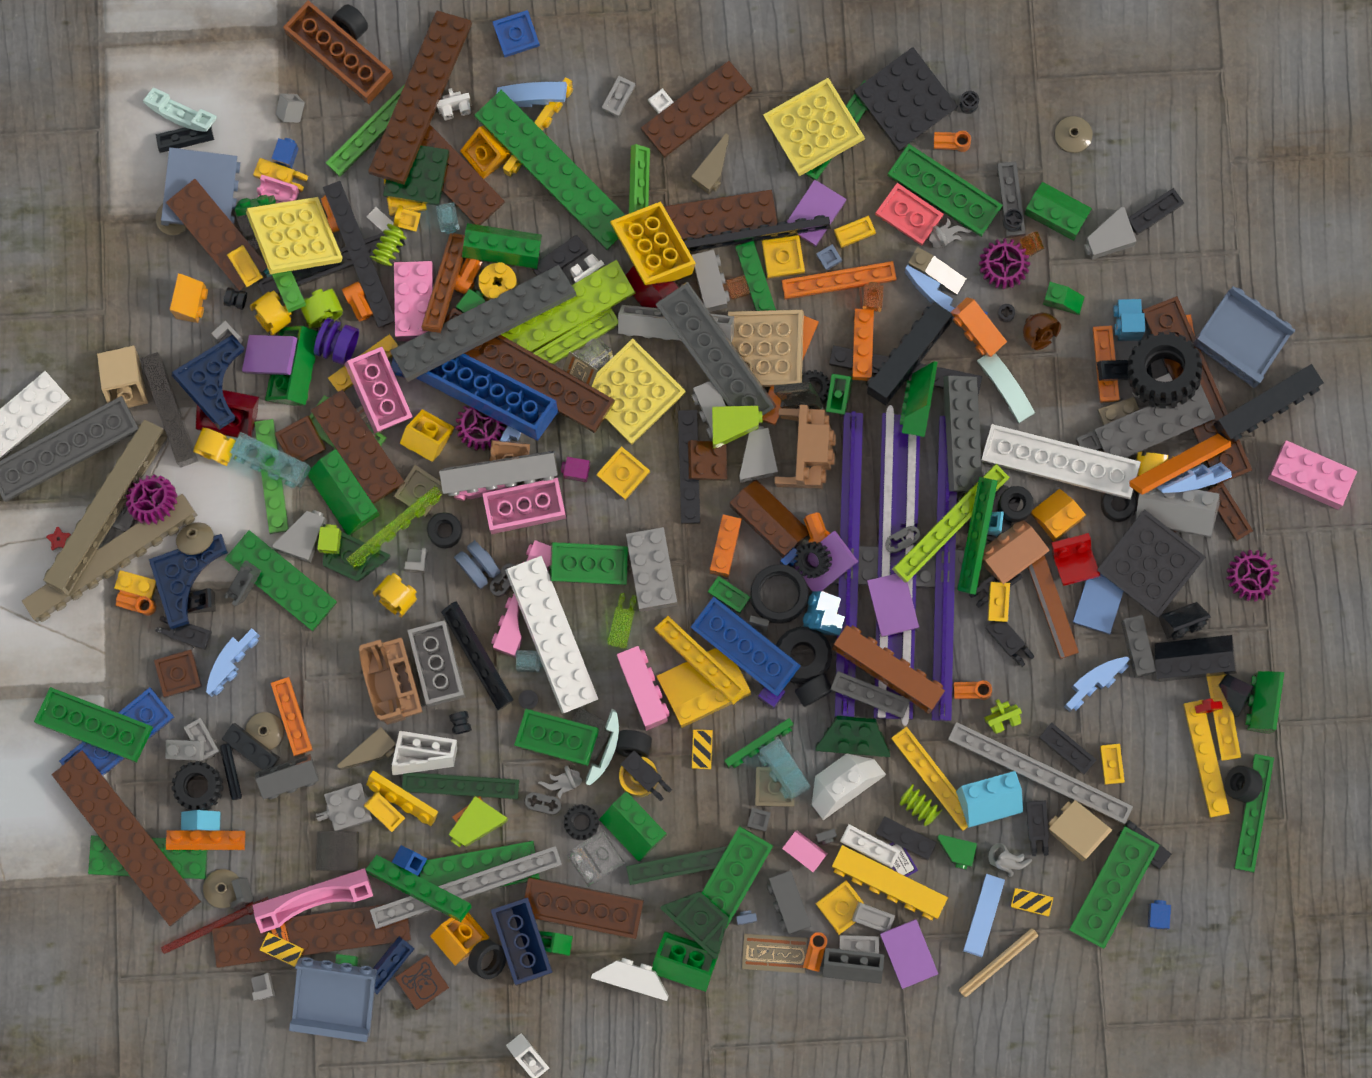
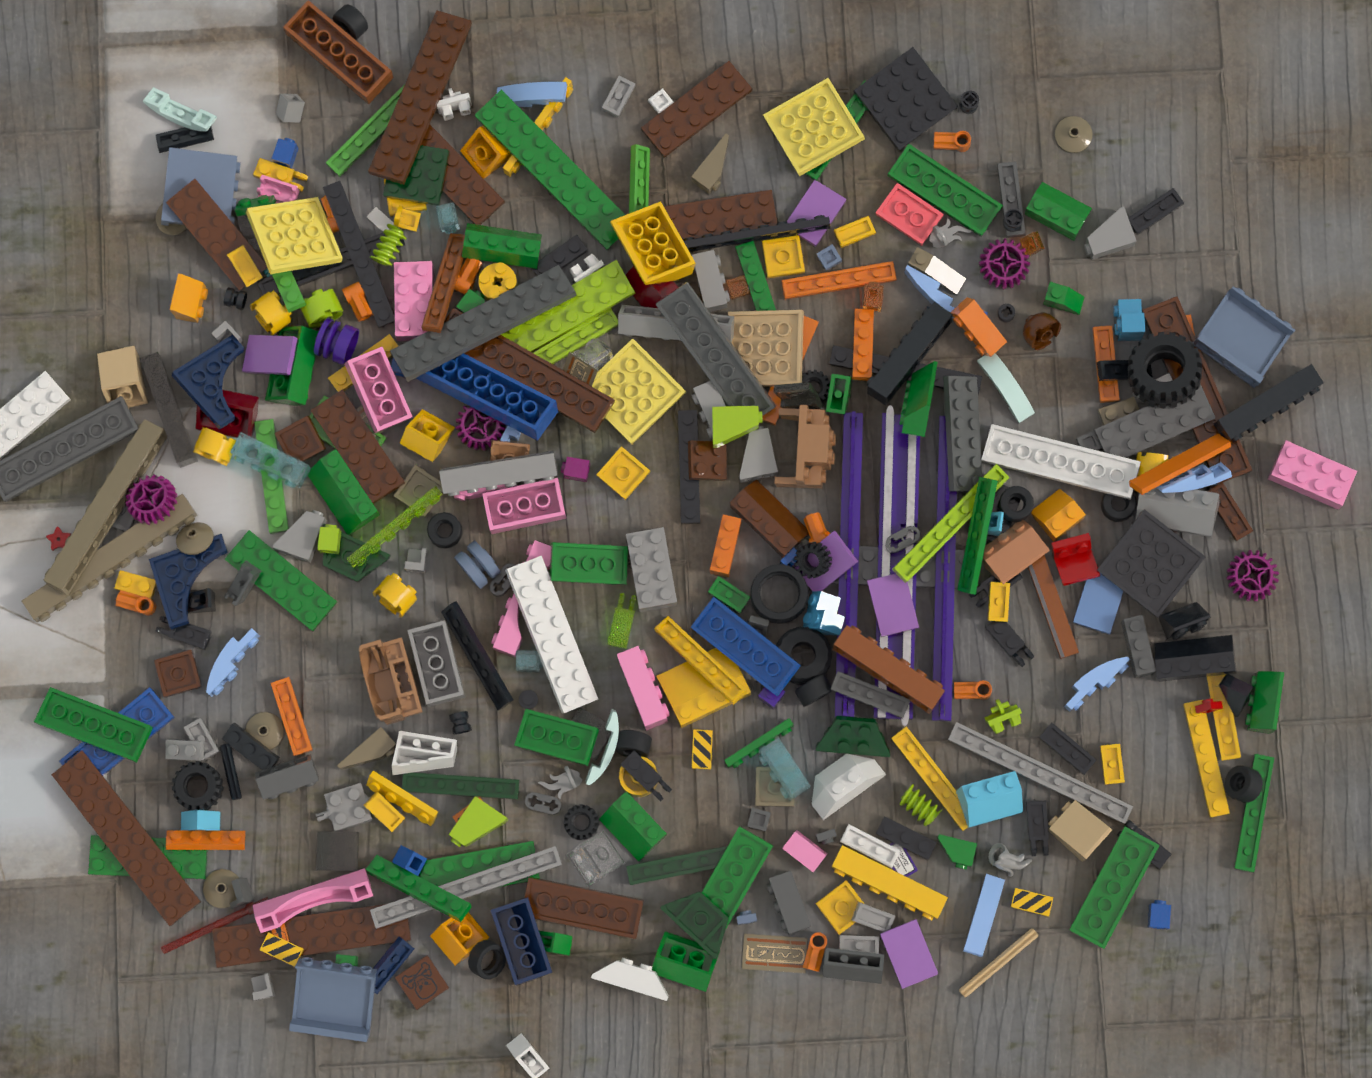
blue plate [493,10,540,58] -> none

